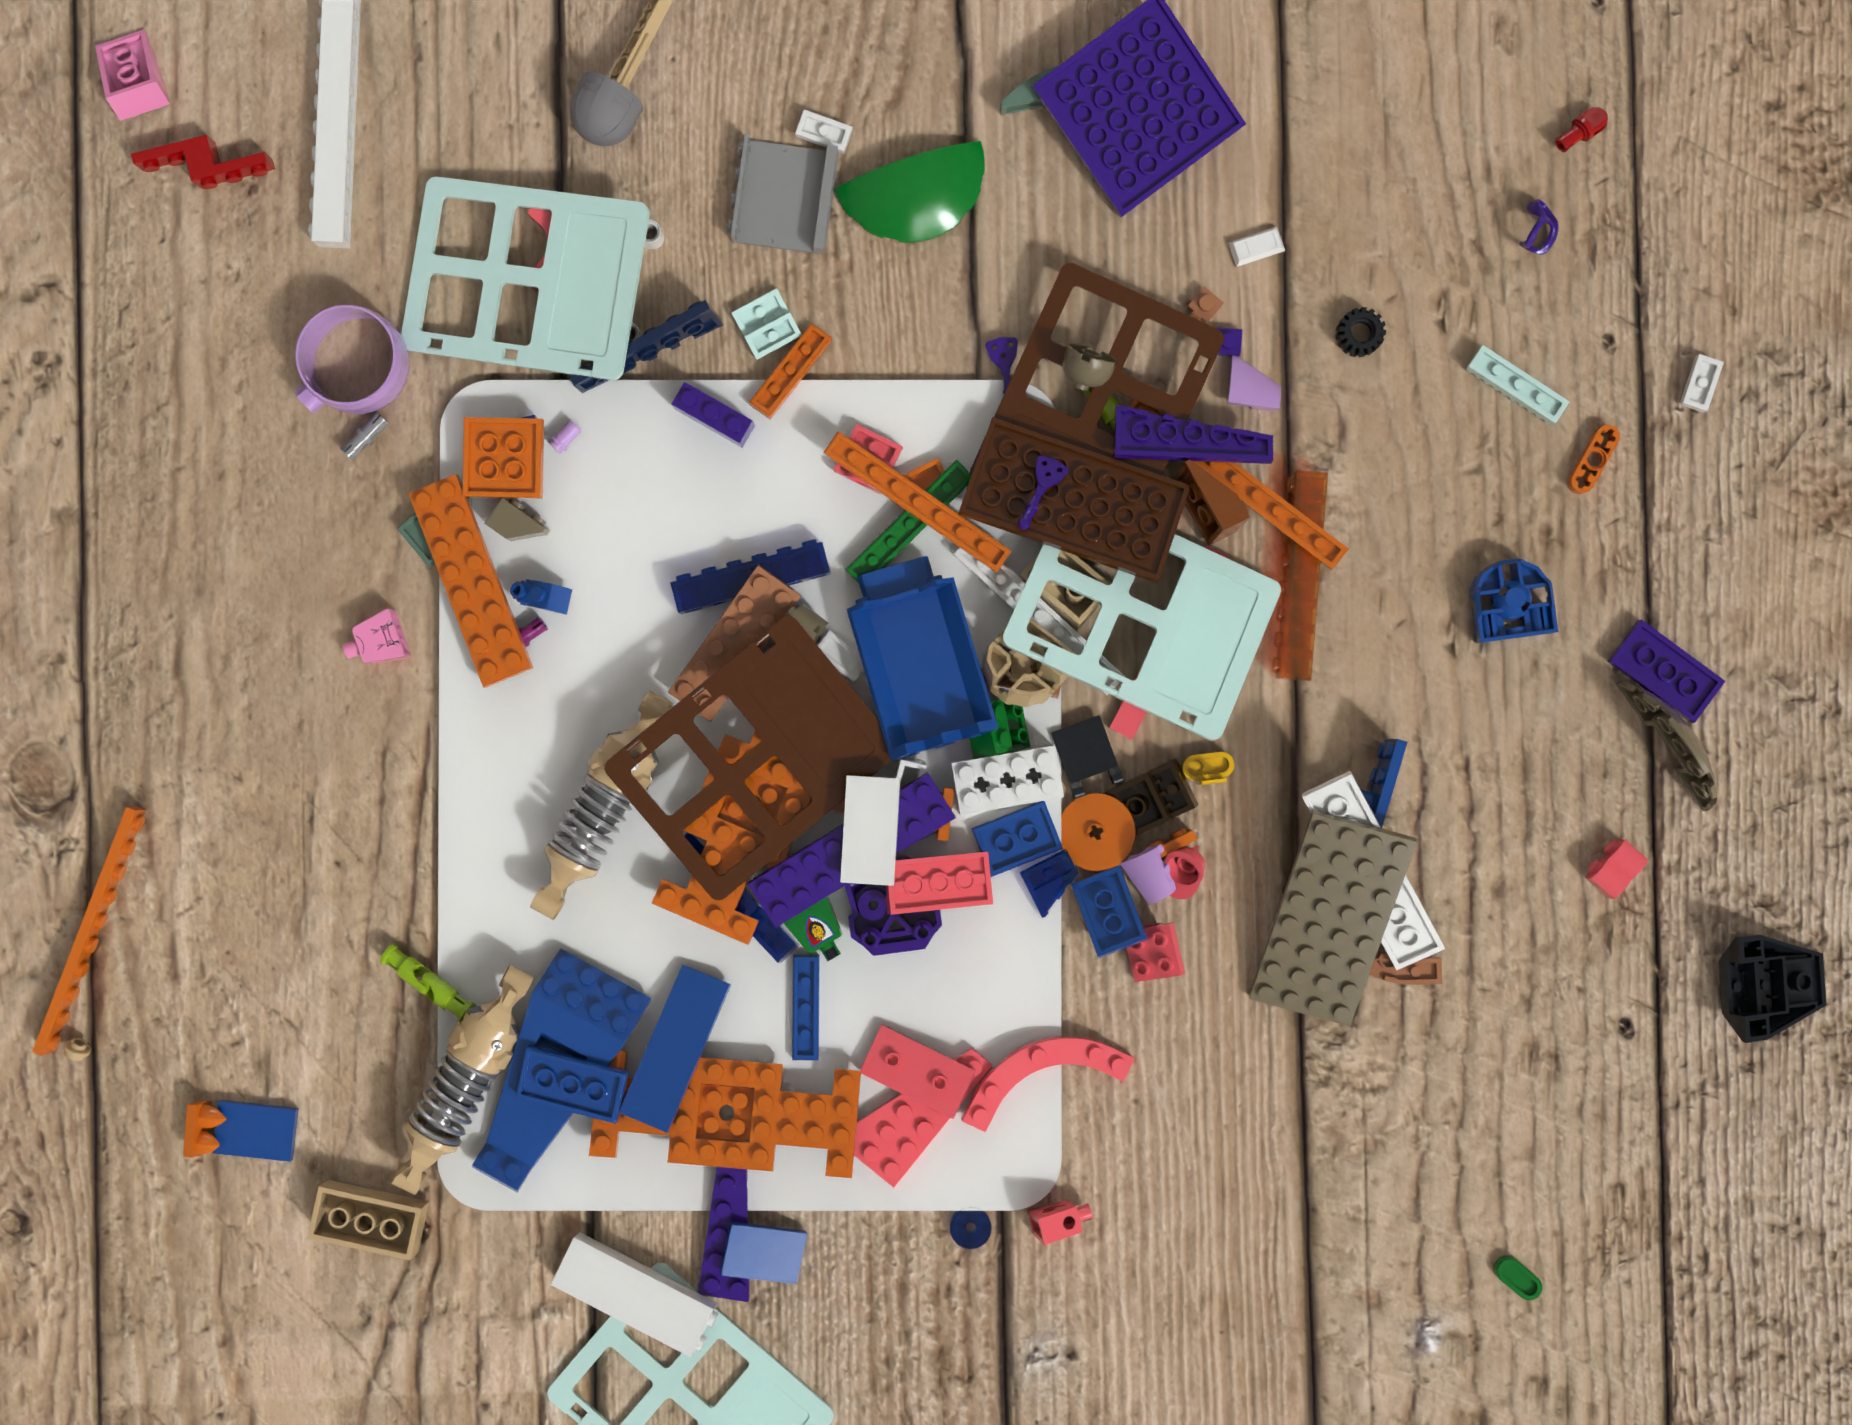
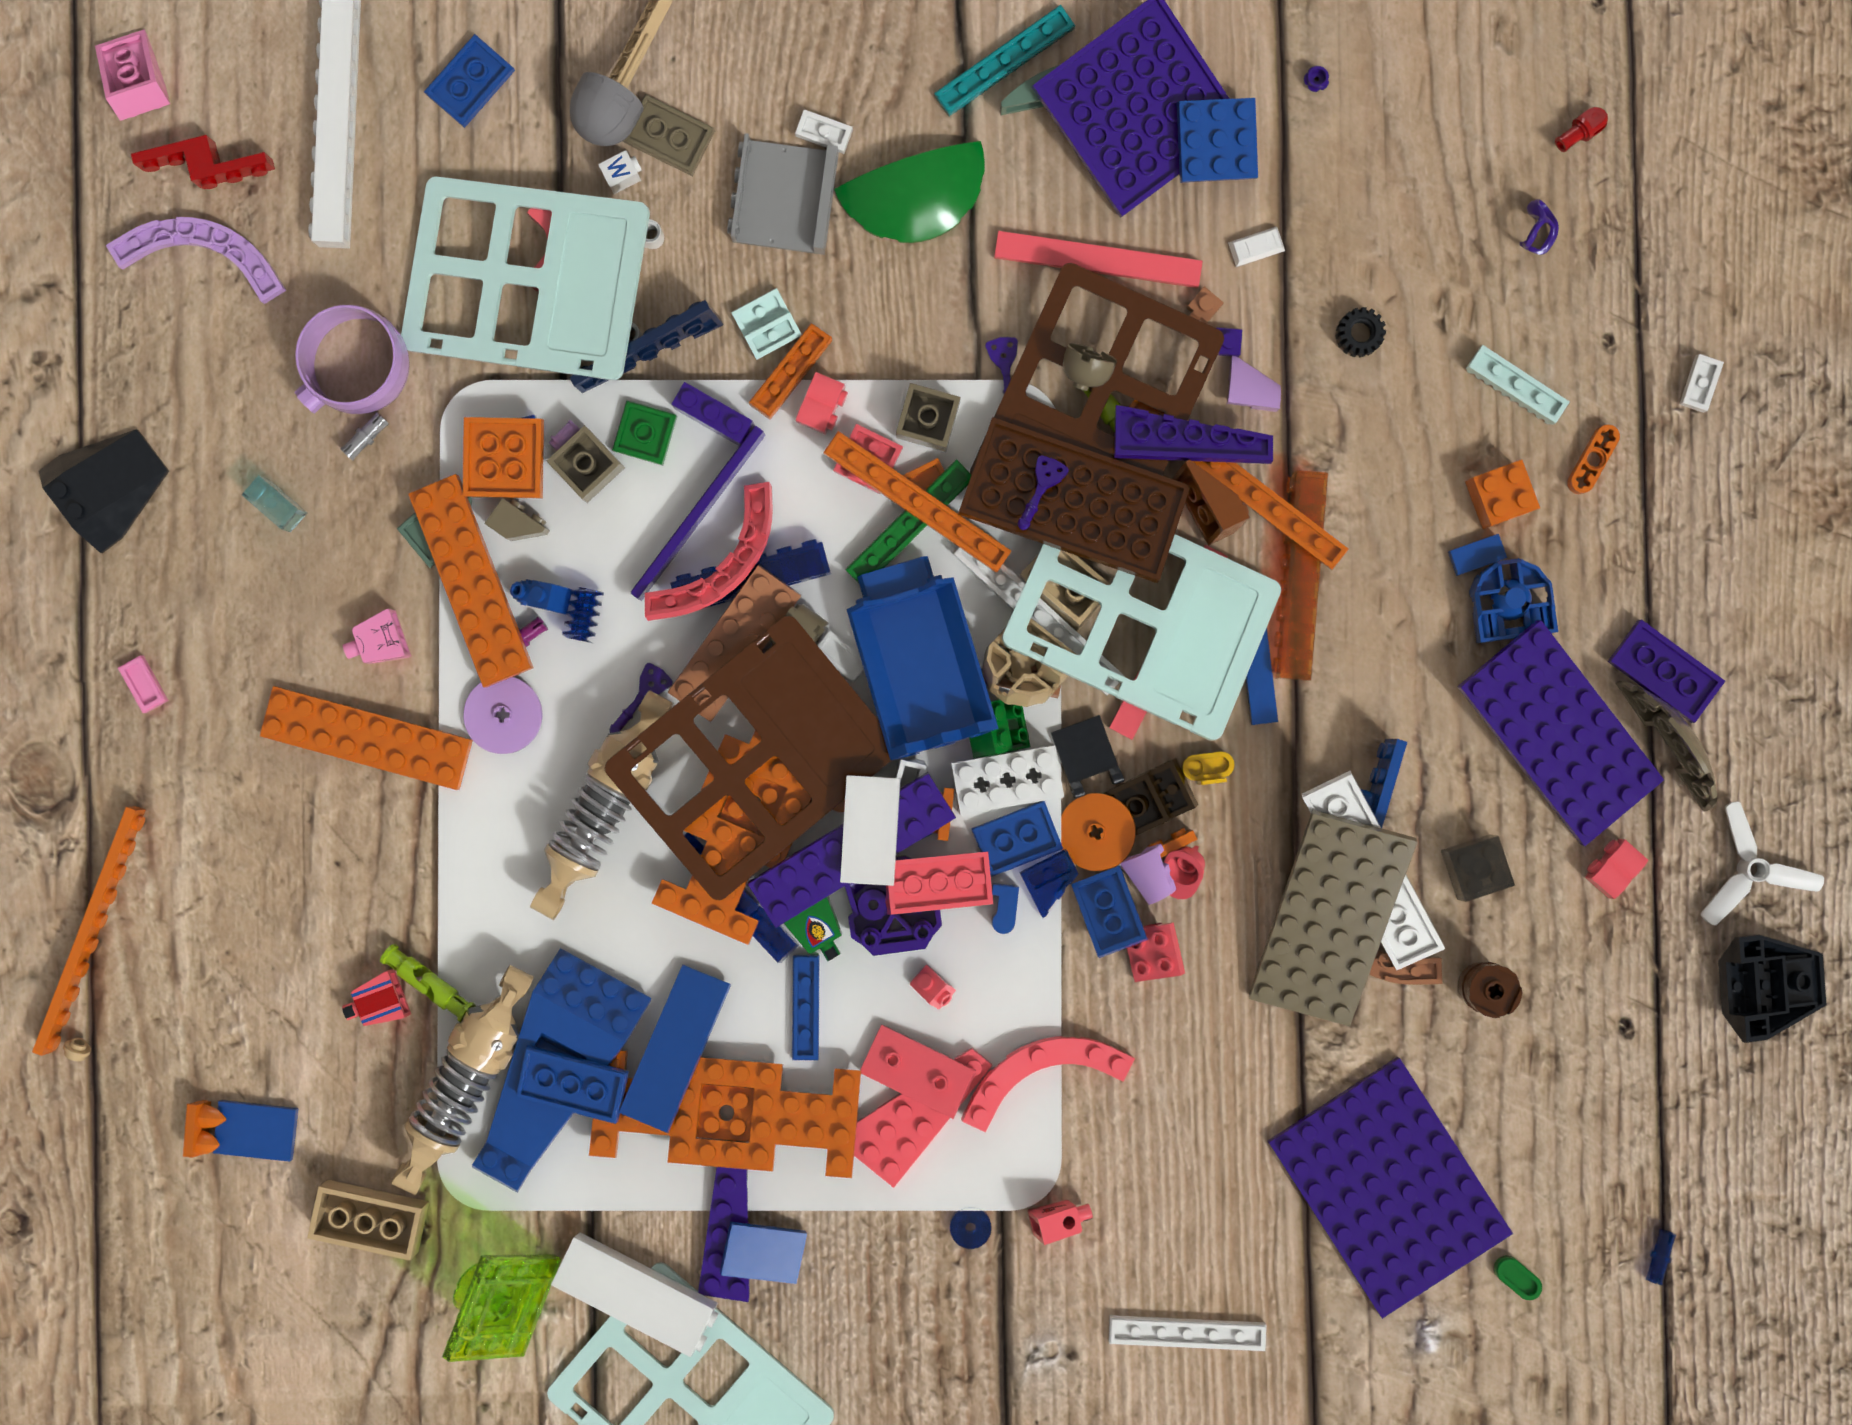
none -> black wedge [39,429,169,554]
none -> lavender plate [106,217,286,304]
none -> bright pink tile [118,655,169,713]
none -> clear light blue panel [242,475,307,532]
none -> orange plate [260,686,473,790]
none -> torso [342,969,411,1026]
none -> blue tile [424,34,515,128]
none -> clear neon green piece [442,1254,561,1362]
none -> lavender piece [464,677,543,754]
none -> dark tan brick [547,425,625,503]
none -> clear blue piece [562,587,604,643]
none -> white brick [598,150,642,194]
none -> dark purple piece [609,663,673,733]
none -> green tile [612,401,678,466]
none -> dark tan tile [623,94,715,177]
none -> dark purple tile [631,426,766,601]
none -> coral plate [645,482,773,621]
none -> coral brick [796,372,848,435]
none -> dark tan brick [896,383,961,452]
none -> coral bracket [910,965,956,1009]
none -> teal tile [934,5,1076,117]
none -> blue leg [992,883,1019,934]
none -> coral tile [994,231,1203,288]
none -> white tile [1108,1315,1266,1351]
none -> blue plate [1177,98,1258,183]
none -> blue tile [1246,628,1278,725]
none -> dark purple plate [1268,1057,1513,1319]
none -> dark purple plate [1304,66,1329,92]
none -> clear smoke brick [1441,834,1515,902]
none -> blue tile [1448,534,1507,576]
none -> dark purple plate [1457,620,1664,846]
none -> reddish brown piece [1458,961,1523,1018]
none -> orange brick [1465,460,1540,529]
none -> clear blue pin [1645,1229,1677,1285]
none -> white piece [1701,801,1824,925]

